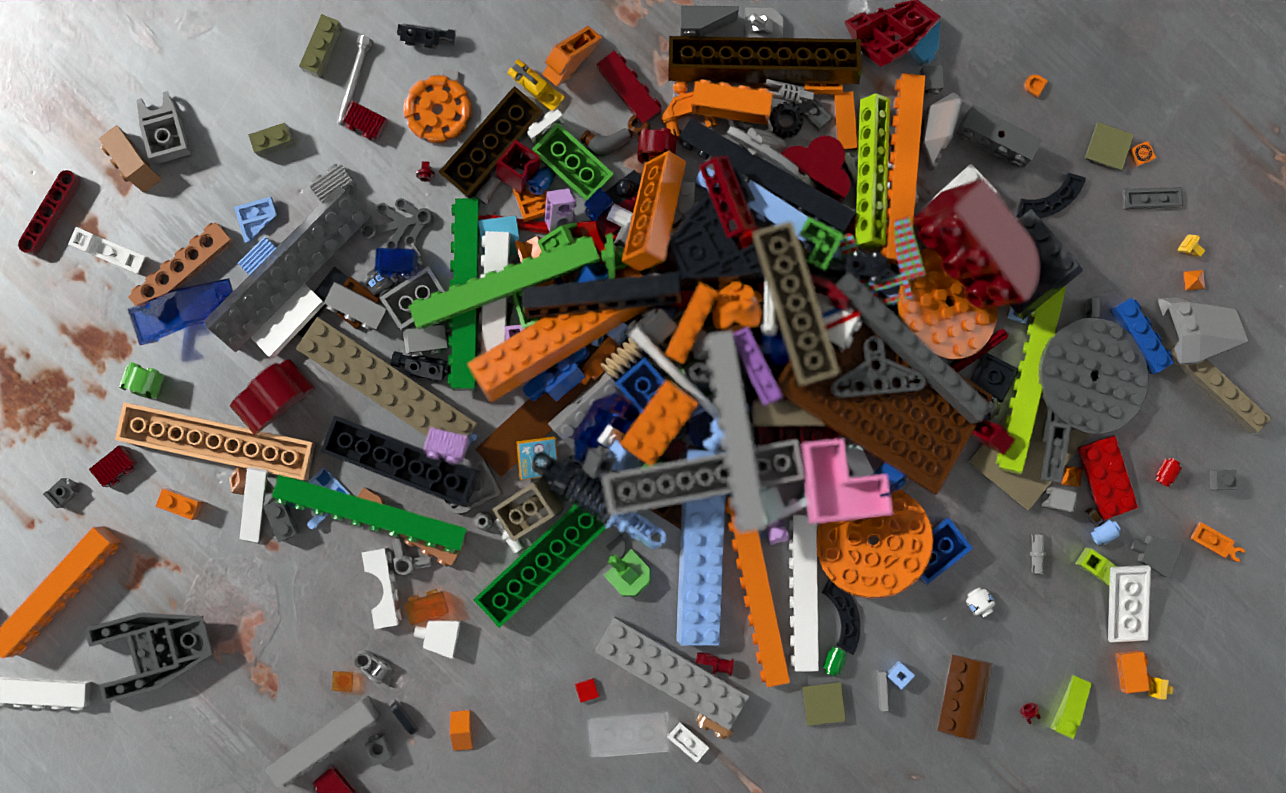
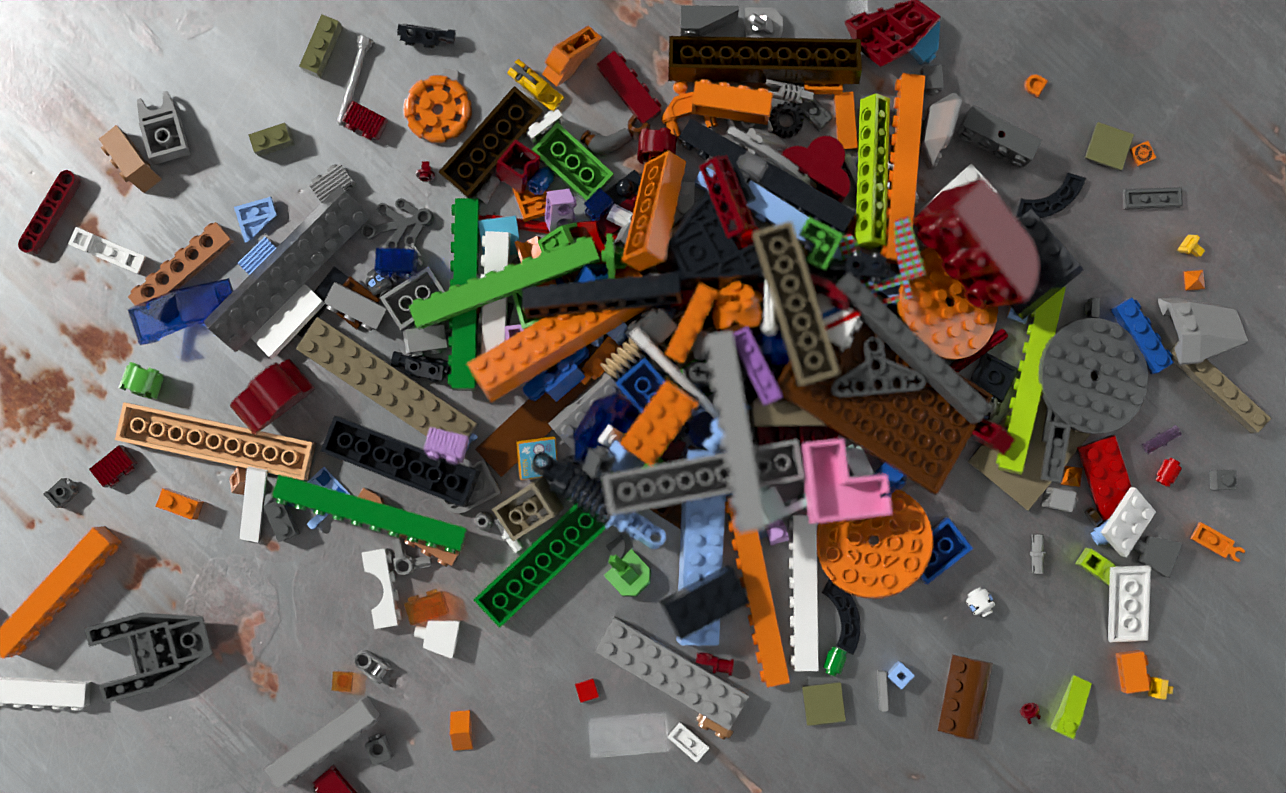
black tile [389,700,418,735] -> none
none -> black brick [659,565,750,640]
none -> clear brick [736,151,768,183]
none -> white plate [1100,487,1156,557]
none -> clear purple pin [1141,425,1182,455]

